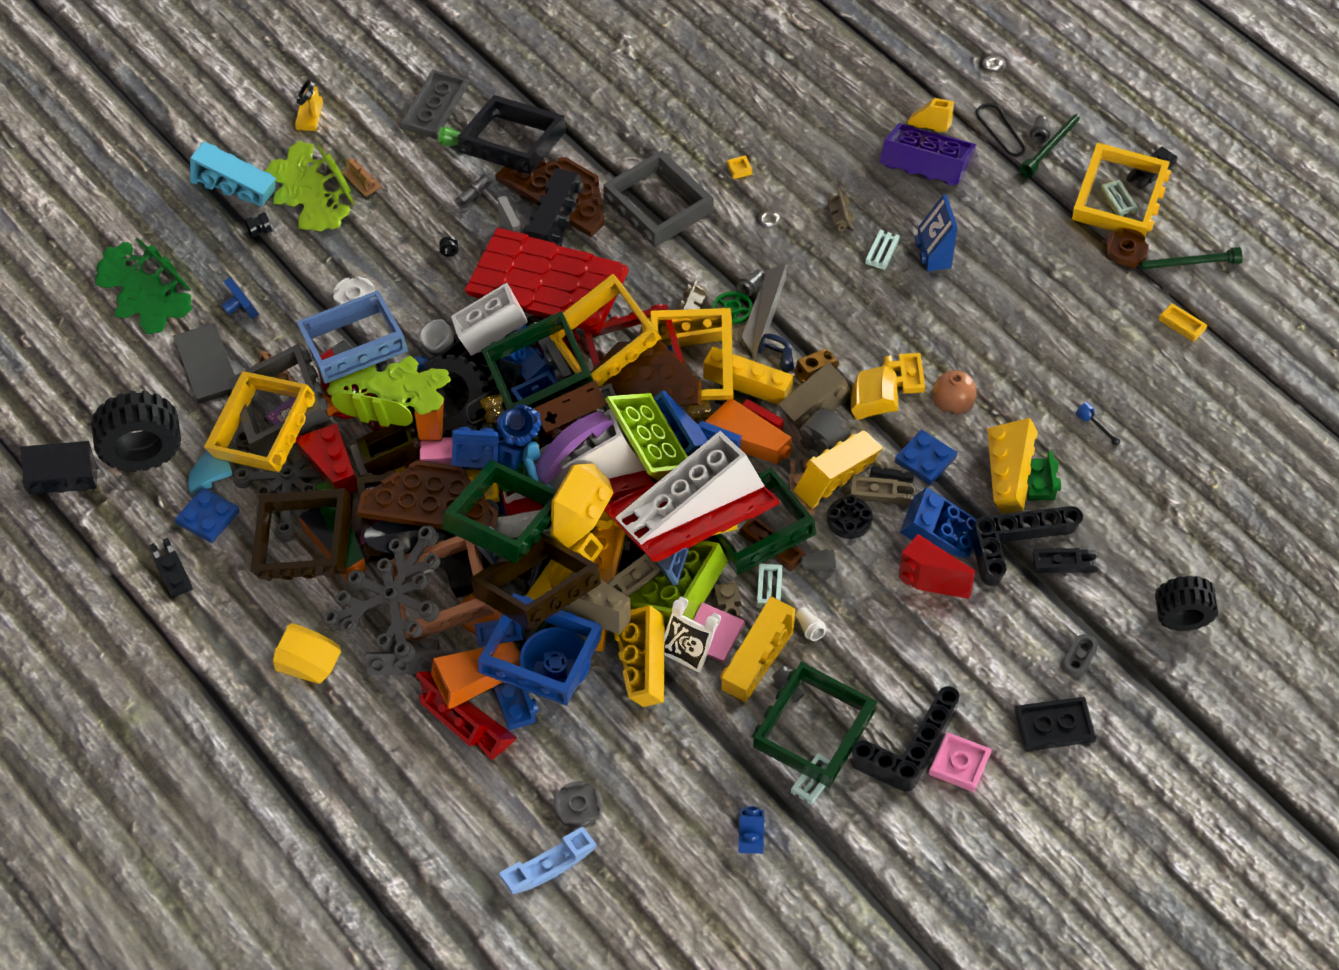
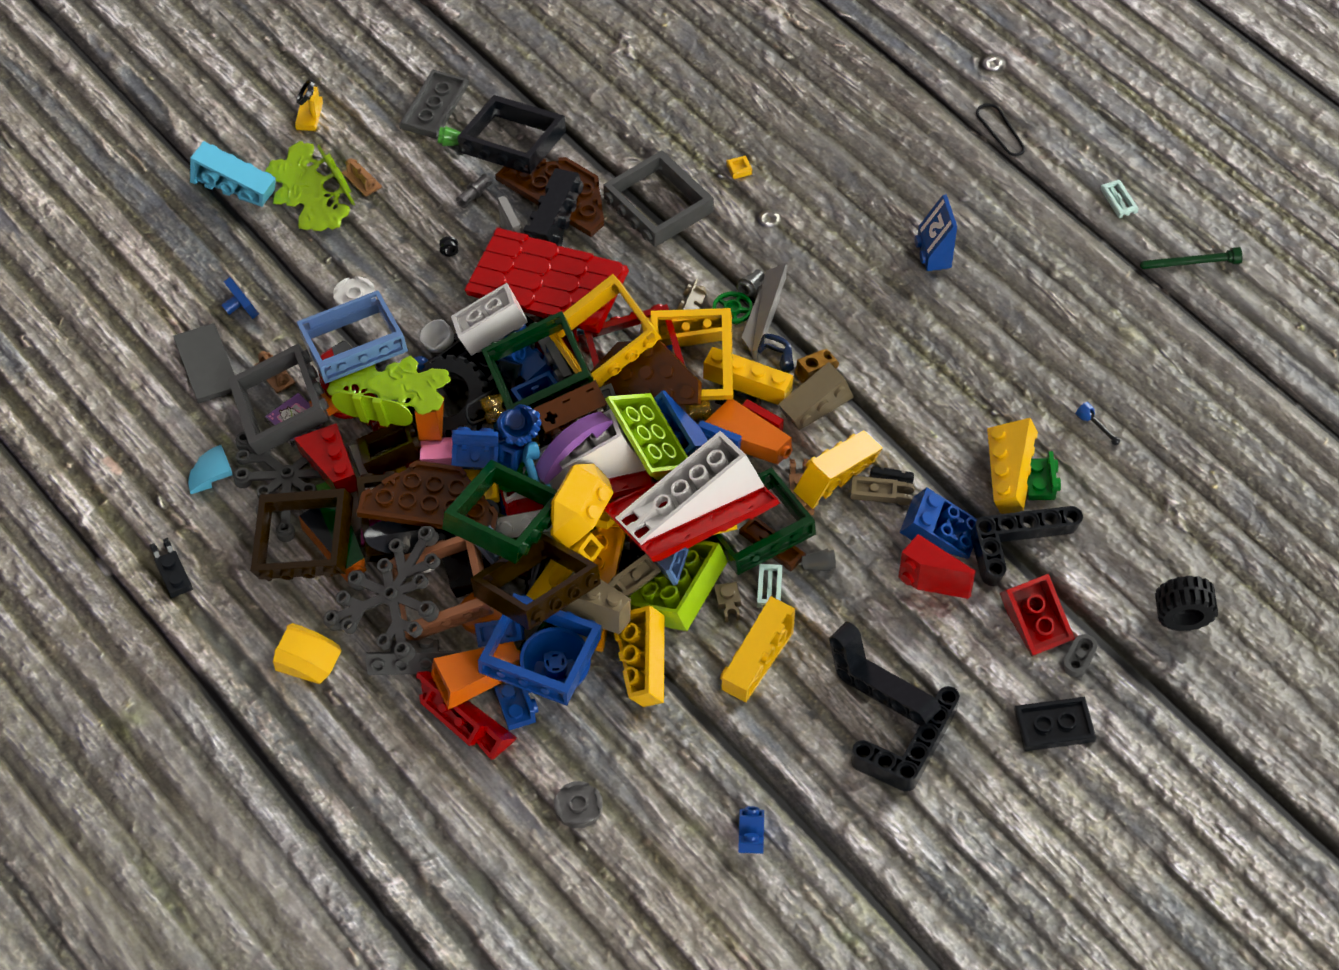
black slope [20,441,98,495] -> none
black tyre [91,391,181,472] -> none
green plant [95,237,192,334] -> none
blue plate [175,487,240,543] -> none
yellow window [204,371,315,473] -> none
black wheel [245,212,272,239] -> none
light blue slope [499,827,597,894] -> none
flag [664,597,721,673] -> none
bright pink tile [693,602,745,664] -> none
dark green window [752,662,877,788] -> none
dark grey cone [772,666,805,702] -> none
light aqua tile [791,753,830,805] -> none
white cone [795,607,826,641] -> none
dark grey brick [799,408,851,456] -> none
black tile [827,494,873,539] -> none
dark tan hinge [828,188,855,231] -> none
yellow slope [851,366,899,420] -> none
light aqua tile [865,230,900,270] -> none
dark purple slope [879,123,976,185] -> none
yellow plate [882,353,926,394] -> none
blue plate [894,429,958,485] -> none
yellow slope [907,98,954,132] -> none
bright pink tile [928,732,992,792] -> none
nougat cylinder [933,370,976,414] -> none
dark green piece [1020,114,1080,178] -> none
dark grey cone [1030,116,1050,144] -> none
black hinge [1033,548,1099,573] -> none
yellow window [1072,142,1171,237] -> none
reddish brown plate [1106,229,1149,268] -> none
black hinge [1126,146,1178,189] -> none
yellow tile [1158,303,1207,342] -> none
none -> black beam [829,622,941,726]
none -> red slope [999,574,1075,656]

